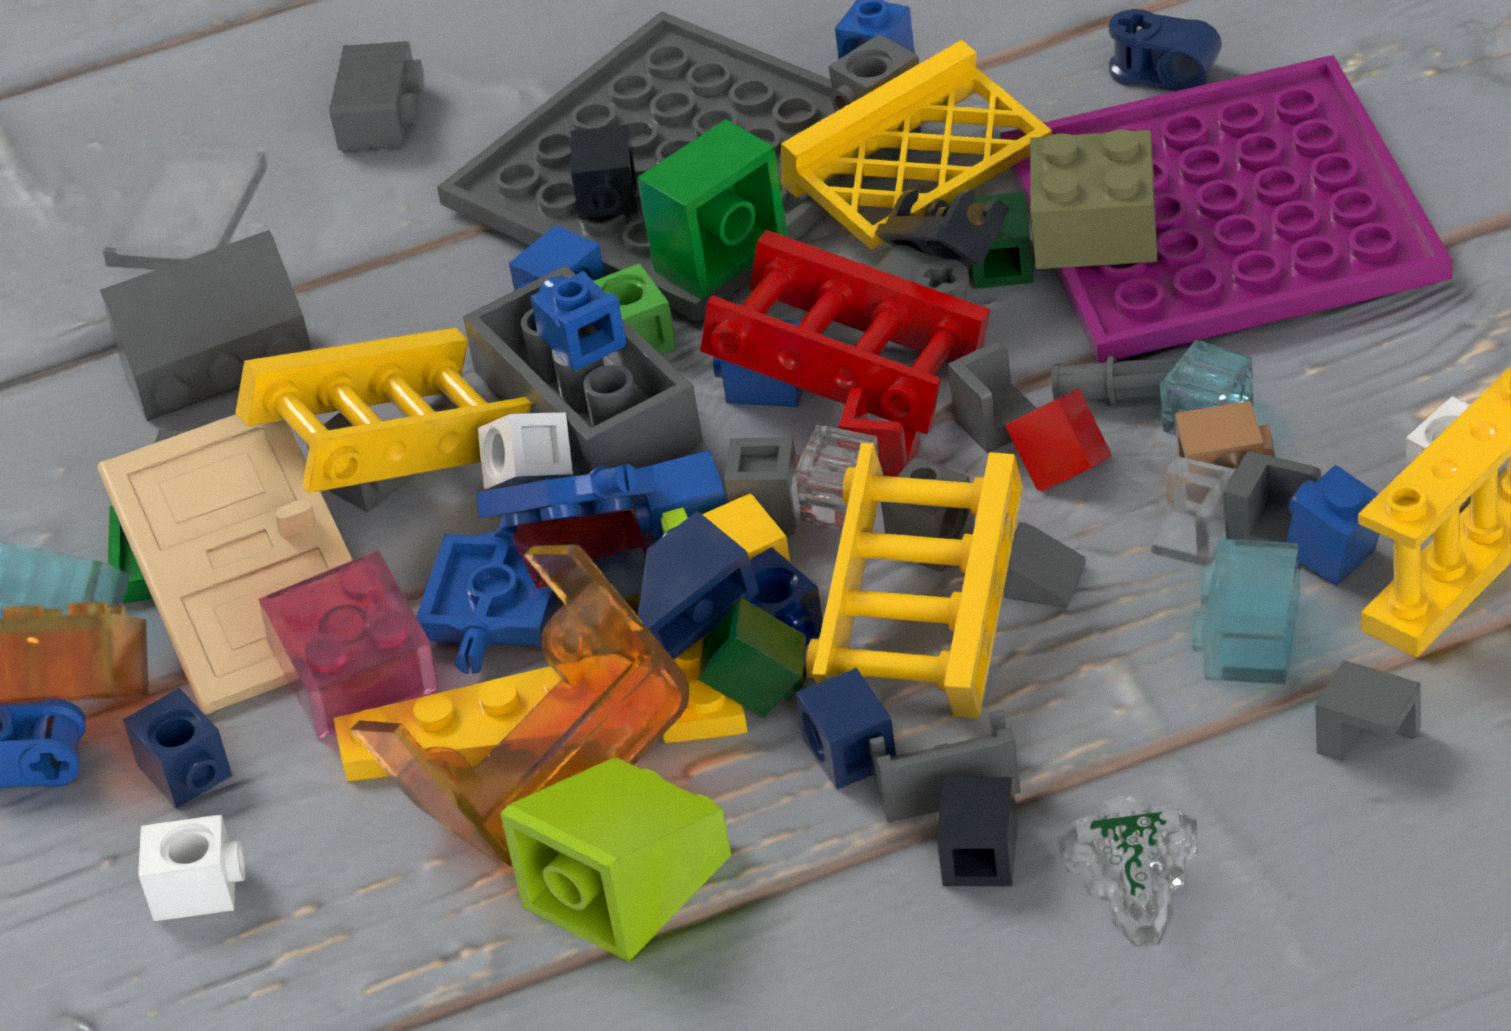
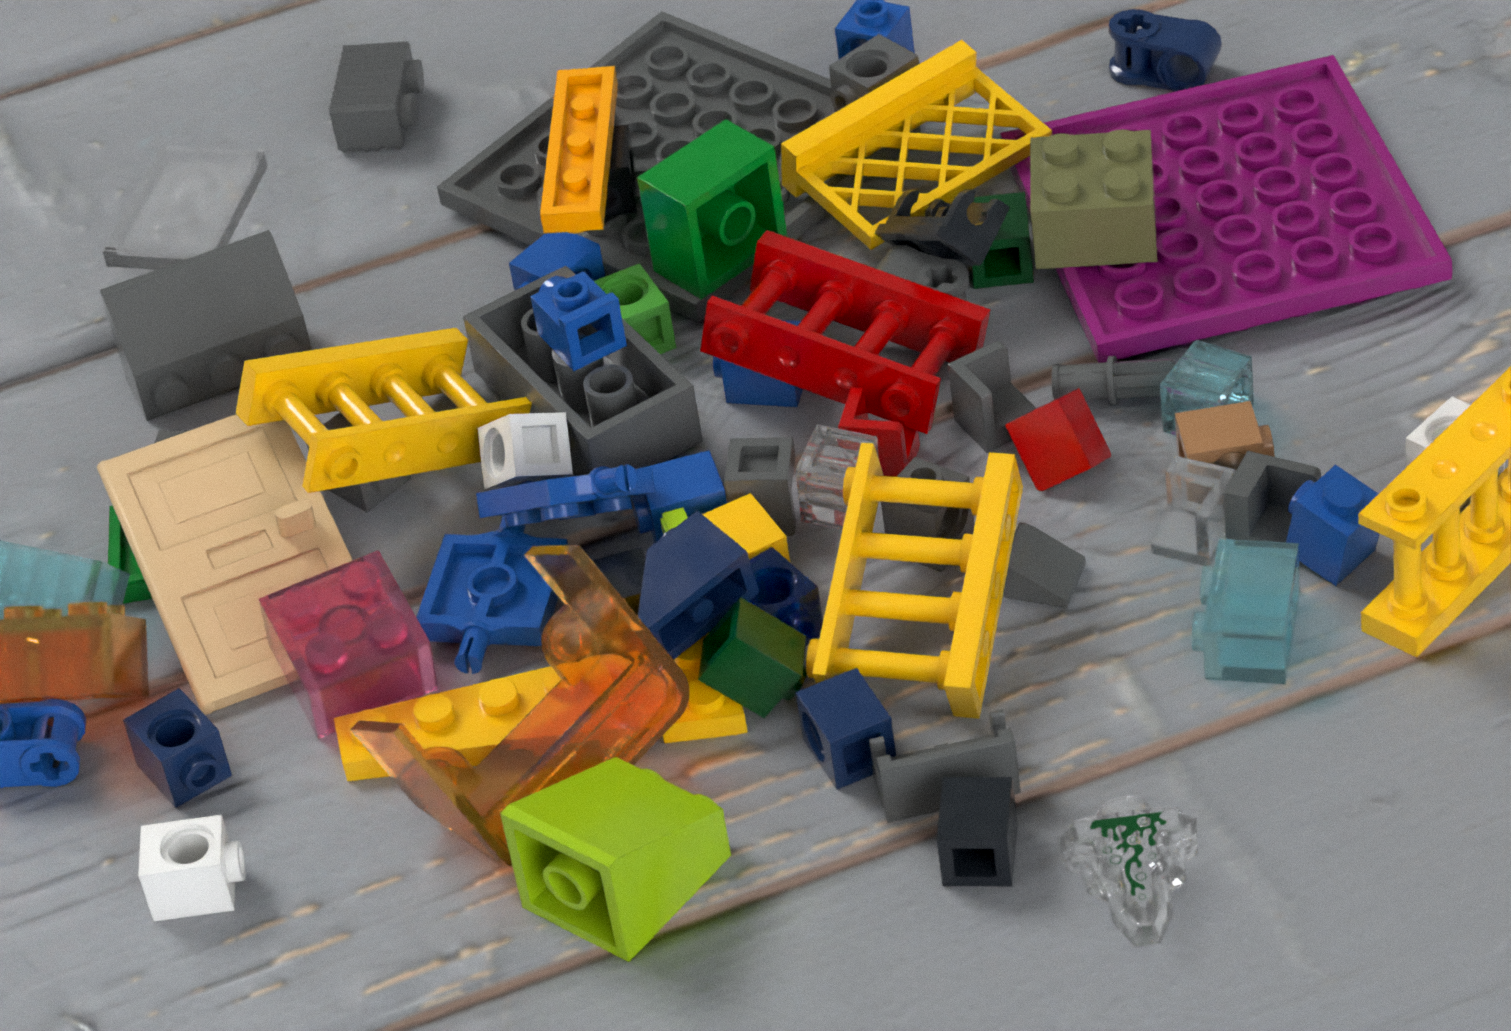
clear red tile [513,510,649,589] -> none
dark grey panel [1315,660,1421,761] -> none
none -> light orange plate [540,66,618,234]

